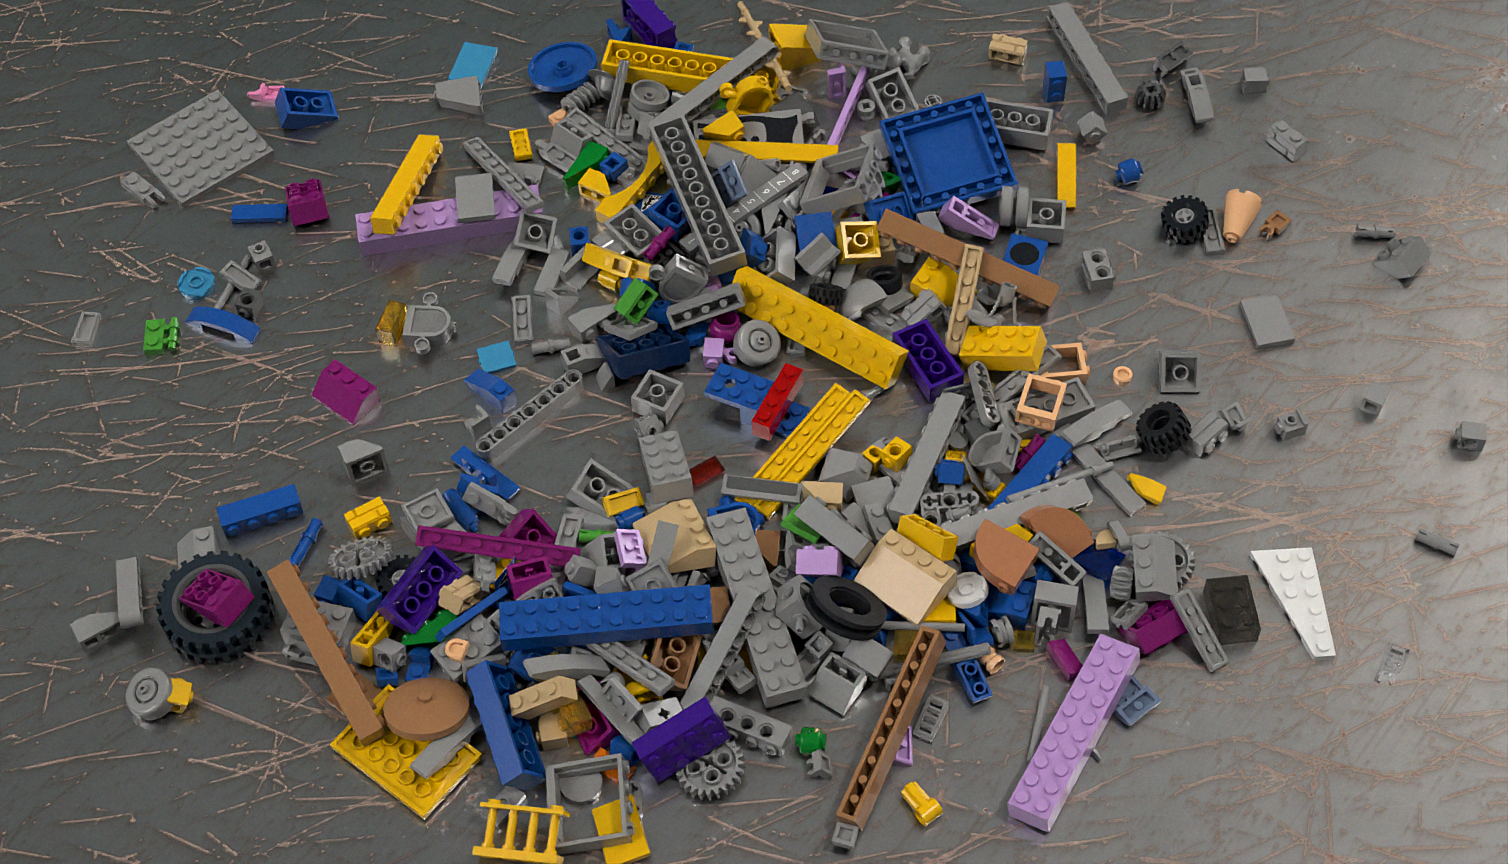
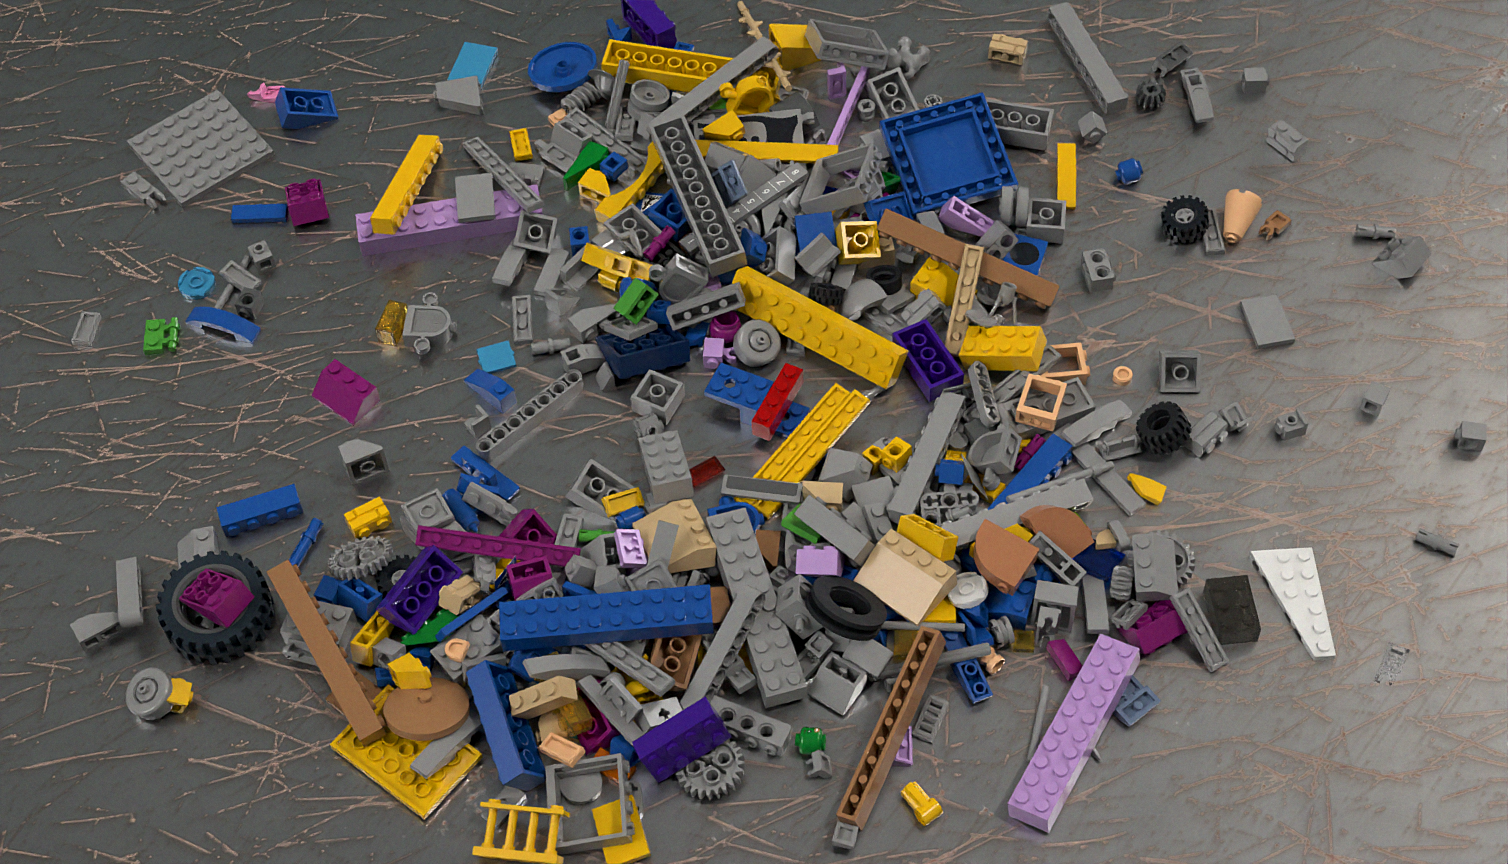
blue brick [1043,61,1067,103] -> none
none -> yellow slope [387,653,432,689]
none -> light nougat tile [538,732,585,768]
none -> light grey bar [620,228,643,257]
none -> light grey piece [975,219,1019,260]

